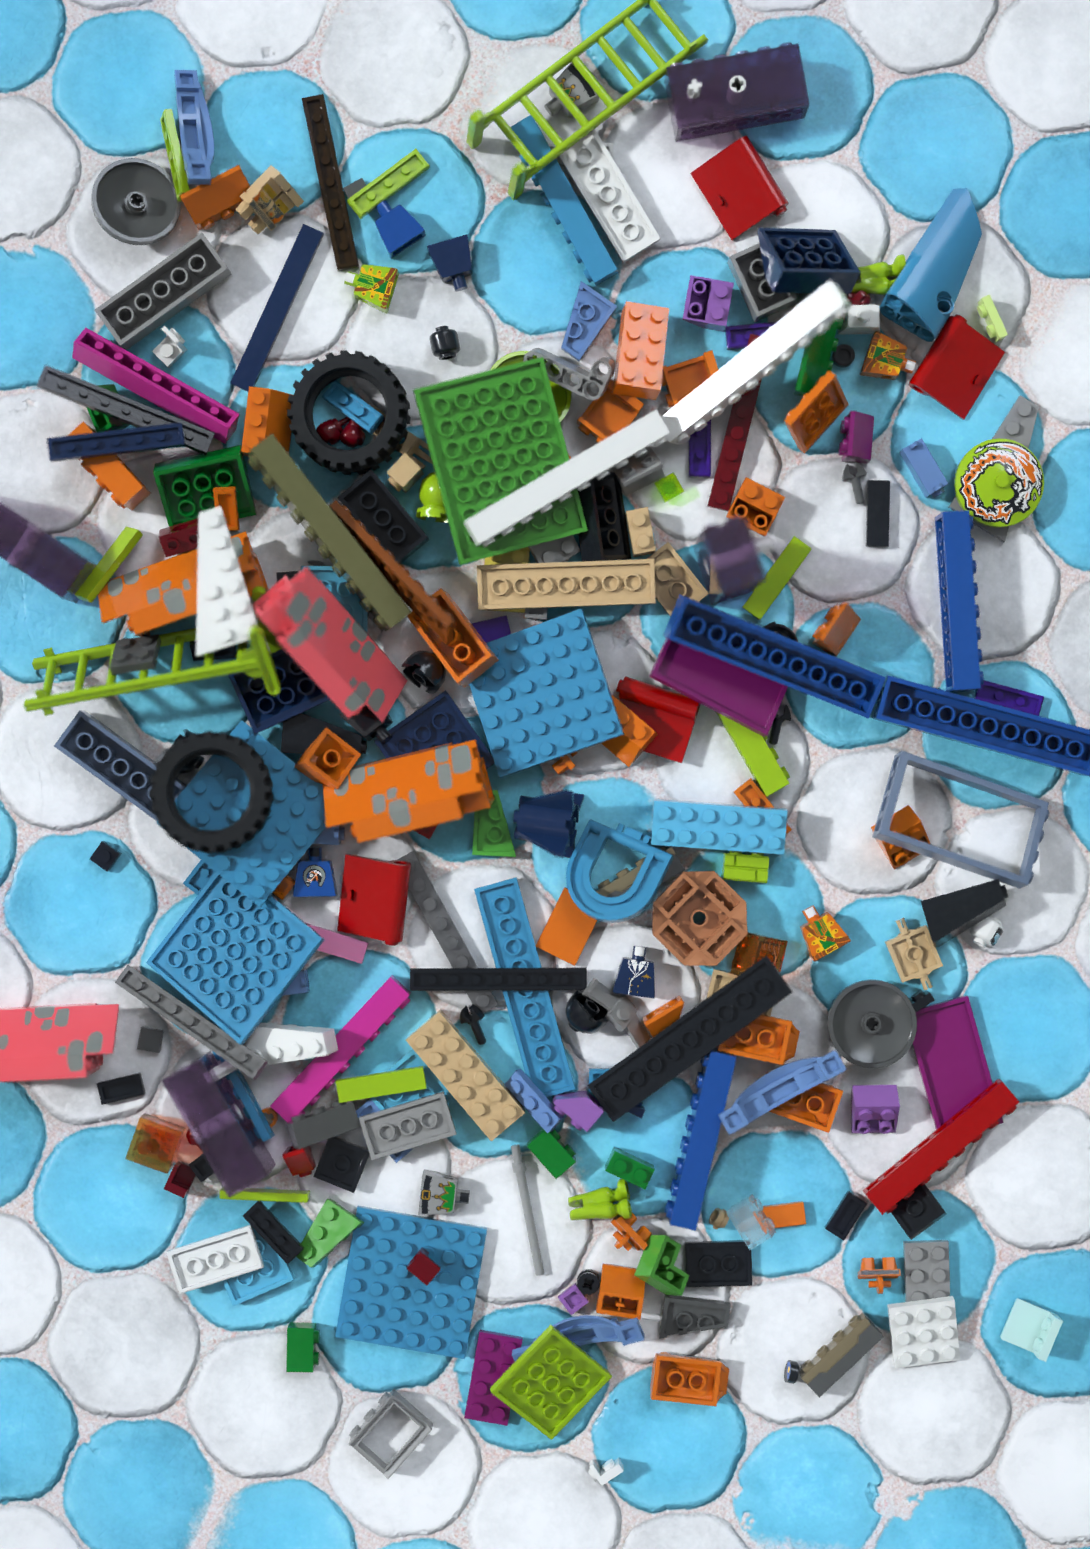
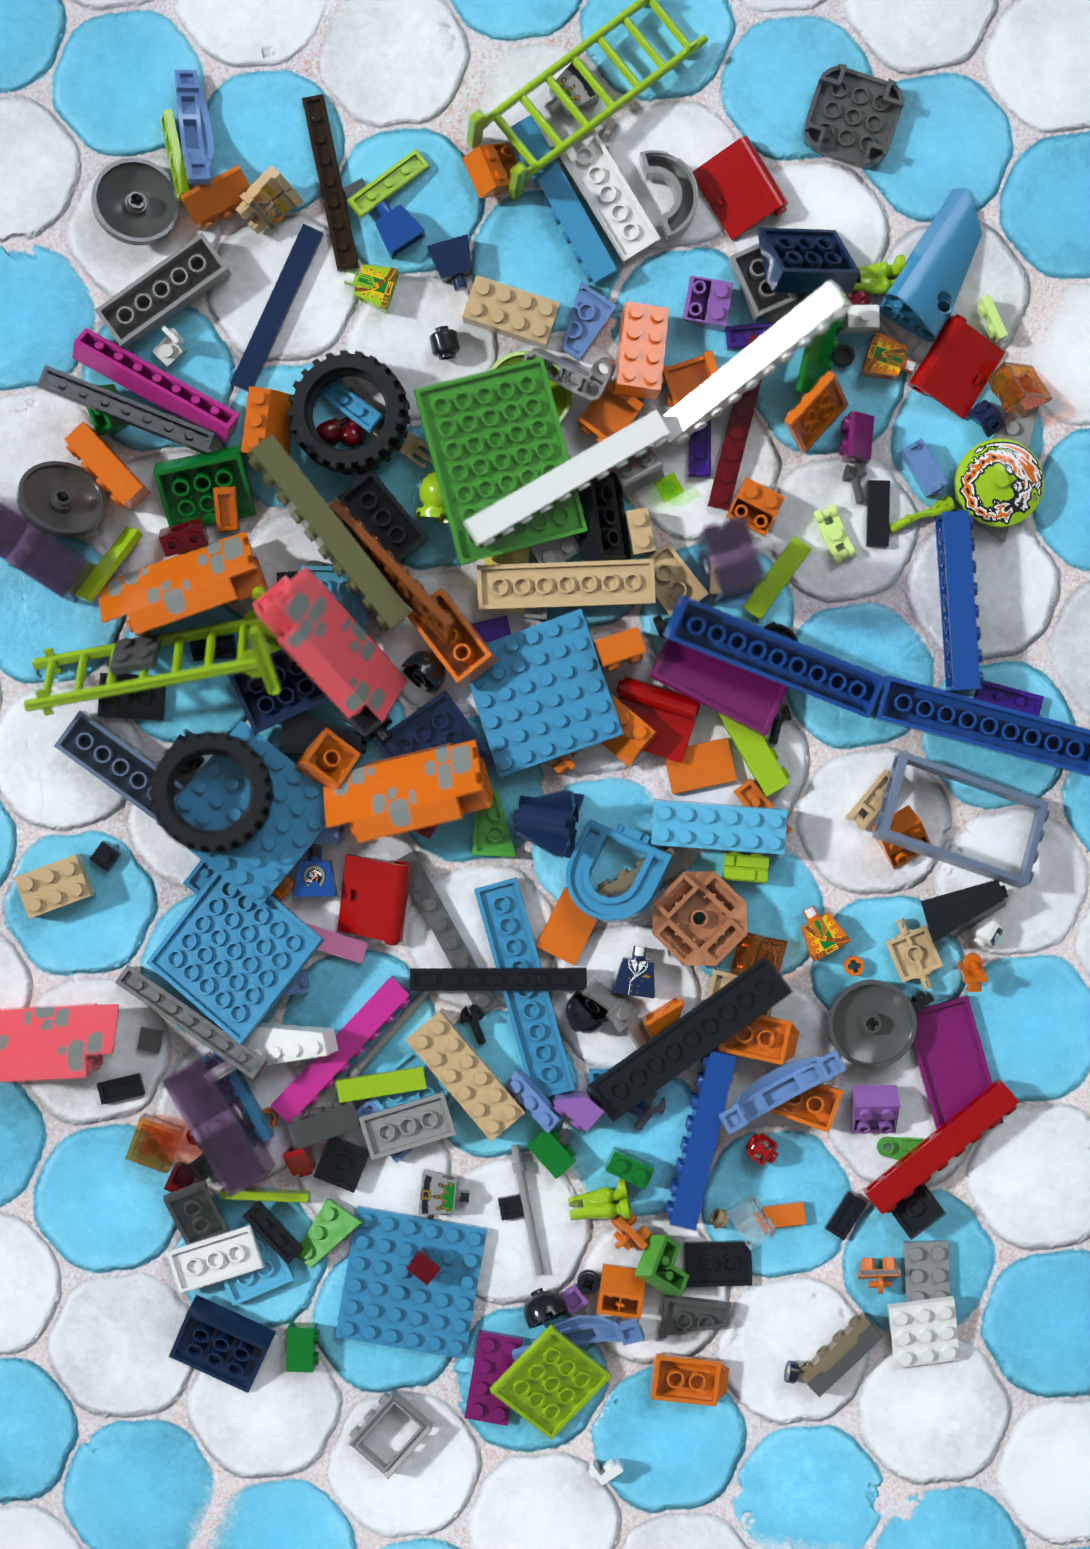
dark blue plate [47,422,185,462] -> none
white wing [196,506,259,657] -> none
tan brick [387,453,423,493] -> none
clear purple piece [664,42,810,142] -> none
orange slope [812,601,861,657] -> none
light aqua bracket [1000,1298,1063,1362] -> none
none -> tan brick [13,854,96,919]
none -> dark grey dish [17,461,107,538]
none -> black tile [97,673,166,720]
none -> dark grey plate [163,1180,230,1245]
none -> dark blue slope [169,1295,276,1393]
none -> light grey bar [345,991,431,1078]
none -> orange slope [462,142,517,199]
none -> tan brick [462,275,560,350]
none -> black tile [498,1194,524,1221]
none -> black cylinder [523,1288,568,1329]
none -> orange brick [594,626,646,672]
none -> dark grey bar [634,1092,665,1131]
none -> light grey brick [639,150,698,243]
none -> black tile [653,615,666,638]
none -> orange tile [665,737,737,794]
none -> red head [745,1133,779,1166]
none -> dark grey plate [803,64,905,168]
none -> yellowish green plate [813,504,856,565]
none -> orange bush [843,956,864,976]
none -> tan plate [845,769,890,831]
none -> bright green piece [877,1137,925,1160]
none -> lime piece [889,495,955,533]
none -> orange hips [958,953,987,992]
none -> dark blue bracket [967,399,1005,437]
none -> clear orange slope [987,362,1053,415]

